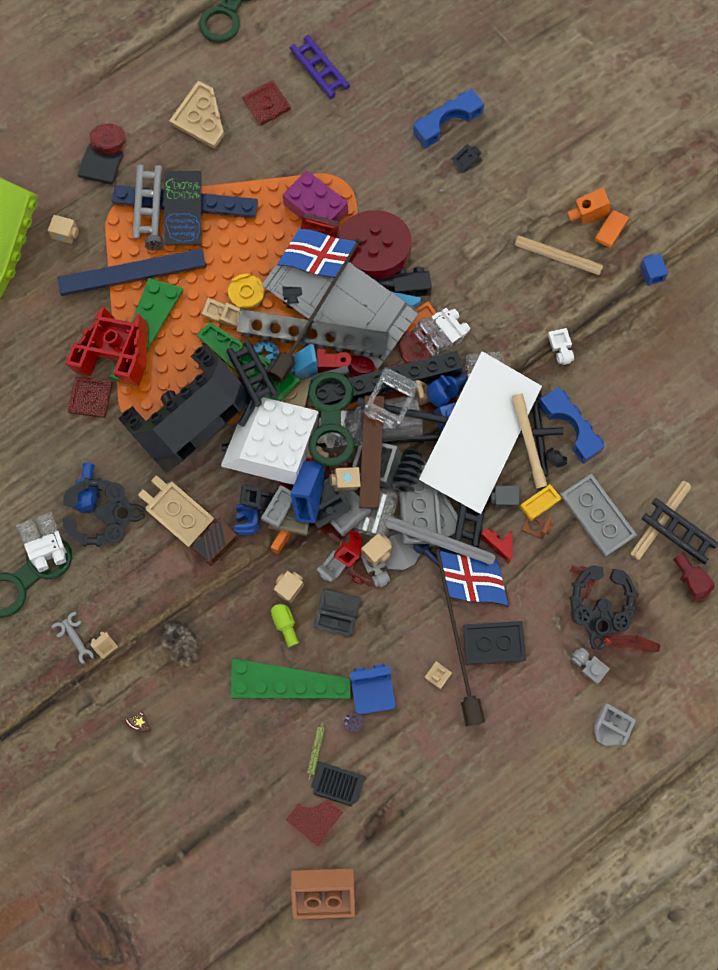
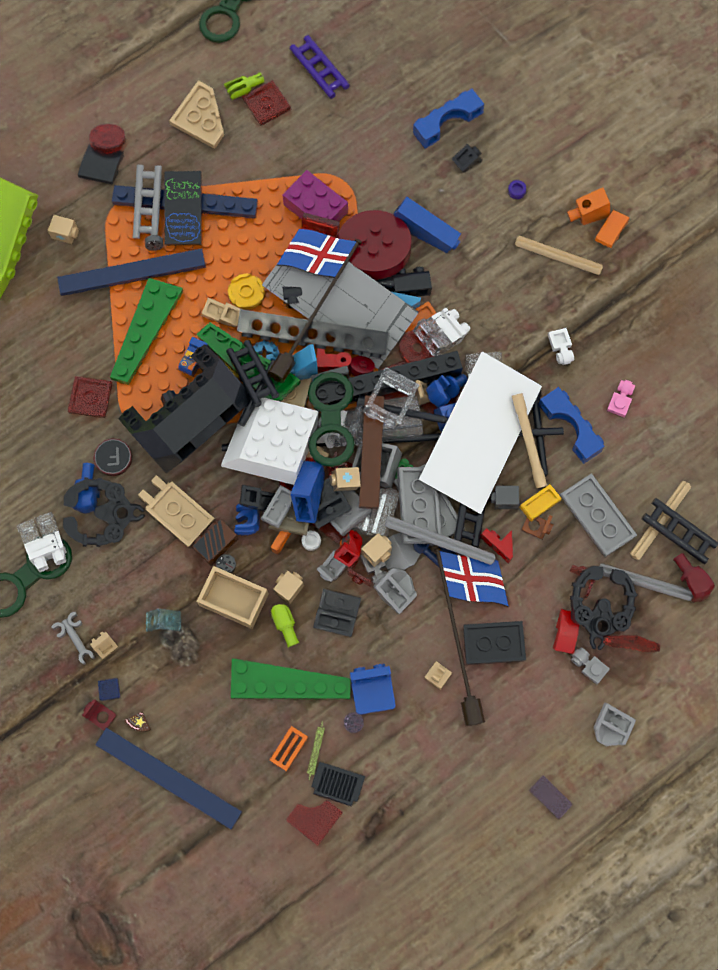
red wedge [65,307,148,386] -> none
nougat slope [291,869,355,919] -> none
black piece [390,449,426,493] -> none
black plate [546,447,568,468] -> none
blue brick [640,254,668,286] -> none
none -> dark red bracket [82,699,116,730]
none -> black tile [94,438,133,476]
none -> dark blue tile [95,728,242,830]
none -> clear blue tile [98,678,121,701]
none -> clear light blue bracket [146,609,181,632]
none -> blue leg [178,337,209,376]
none -> tan piece [196,566,269,629]
none -> dark grey tile [216,554,236,573]
none -> lime arm [224,72,265,100]
none -> orange tile [270,726,308,772]
none -> white tile [302,531,321,551]
none -> light grey slope [373,568,417,614]
none -> blue slope [394,197,461,253]
none -> dark purple tile [508,180,526,199]
none -> clear purple tile [529,776,573,820]
none -> red slope [553,609,579,654]
none -> light grey axle [599,564,693,601]
none -> bright pink plate [607,379,635,417]

